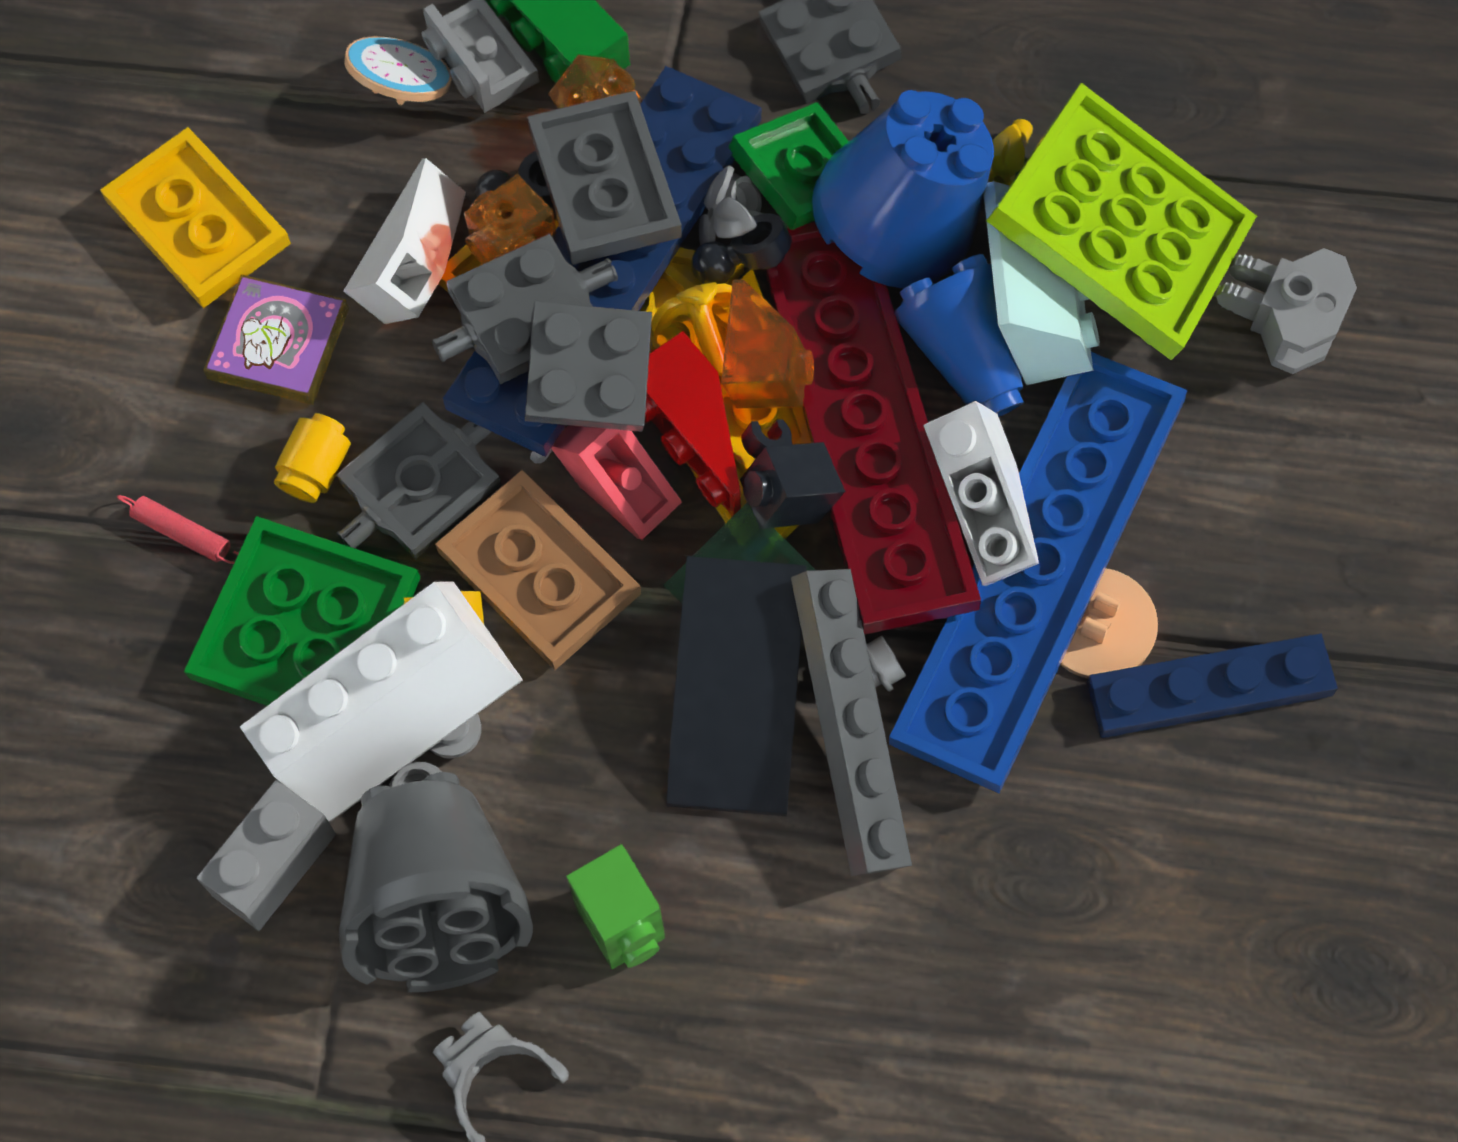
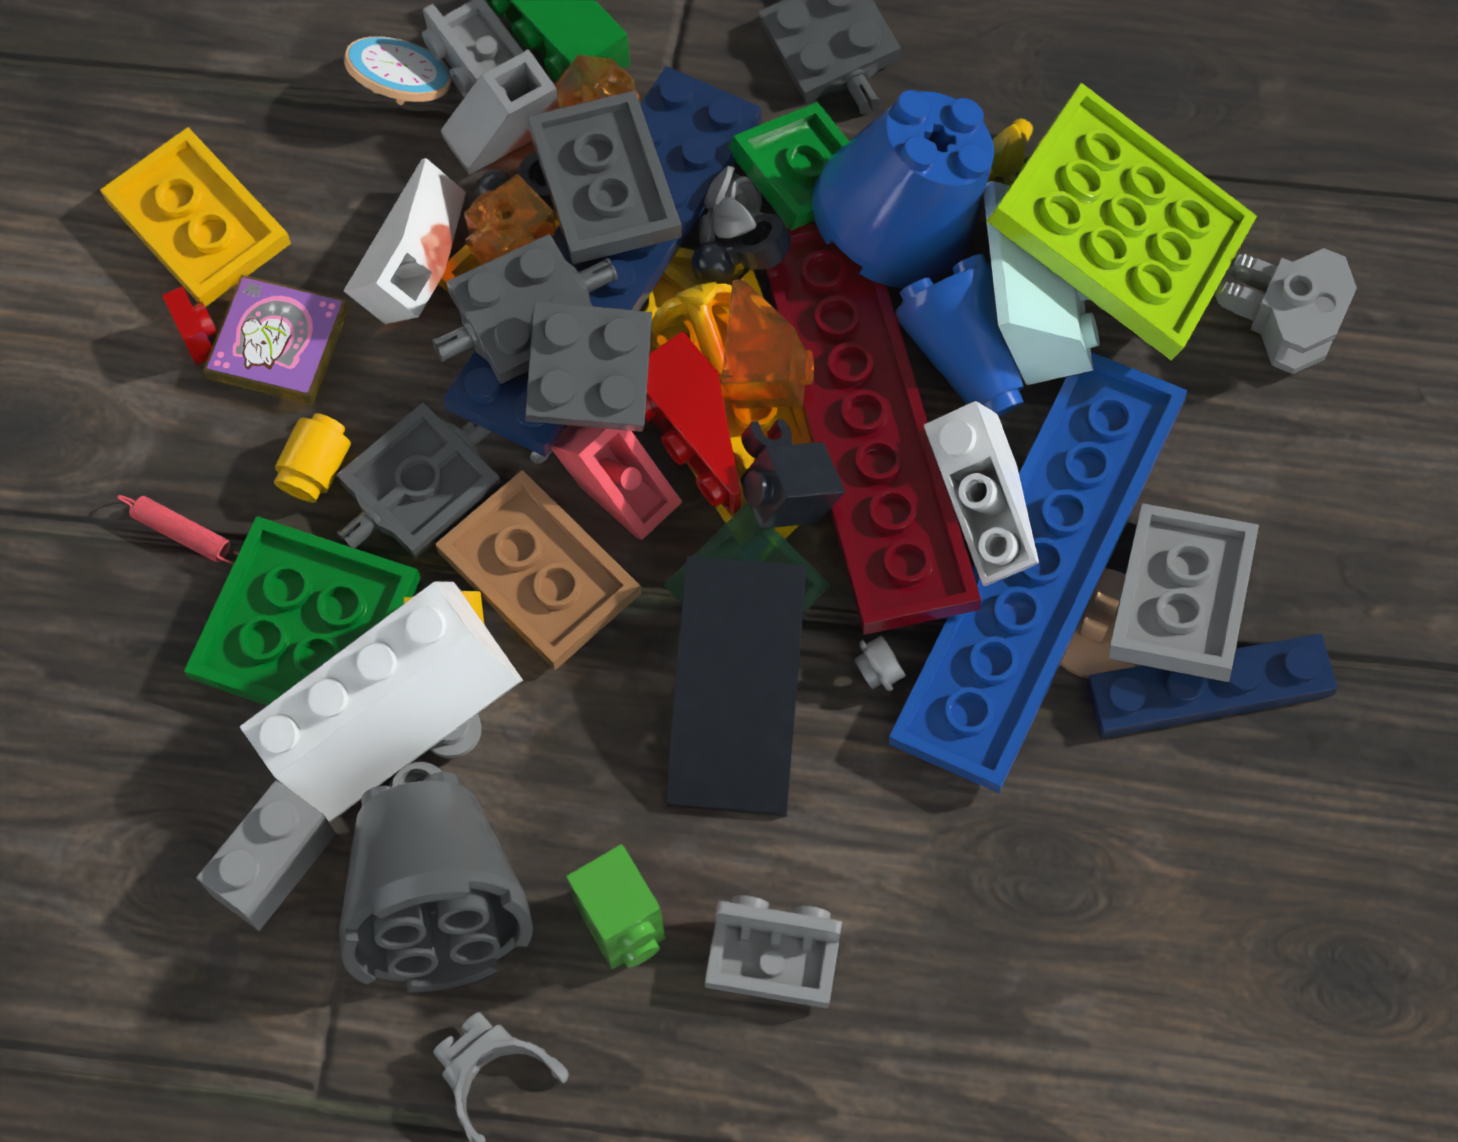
dark grey plate [791,569,912,877] -> none
none -> red plate [162,286,217,365]
none -> light grey slope [441,49,560,175]
none -> light grey bracket [705,895,842,1009]
none -> light grey plate [1109,503,1259,682]

